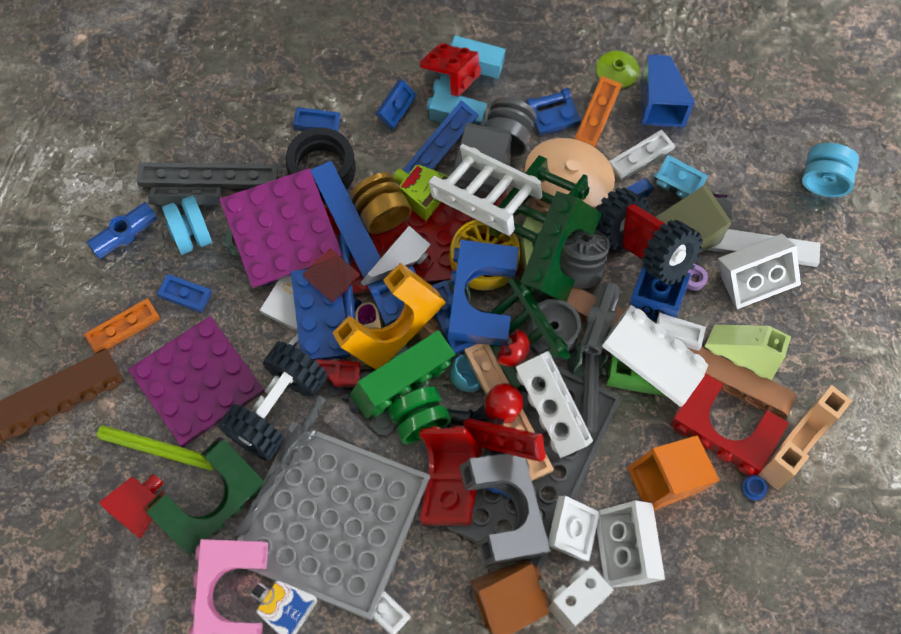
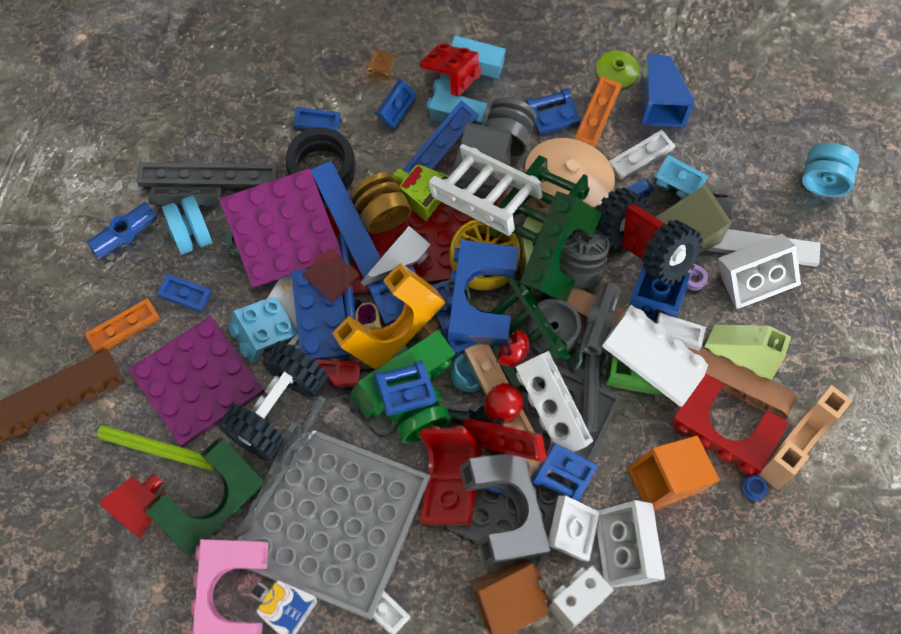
none -> medium azure bracket [228,297,297,364]
none -> clear orange plate [368,49,396,78]
none -> blue plate [373,360,437,416]
none -> blue plate [531,441,598,501]

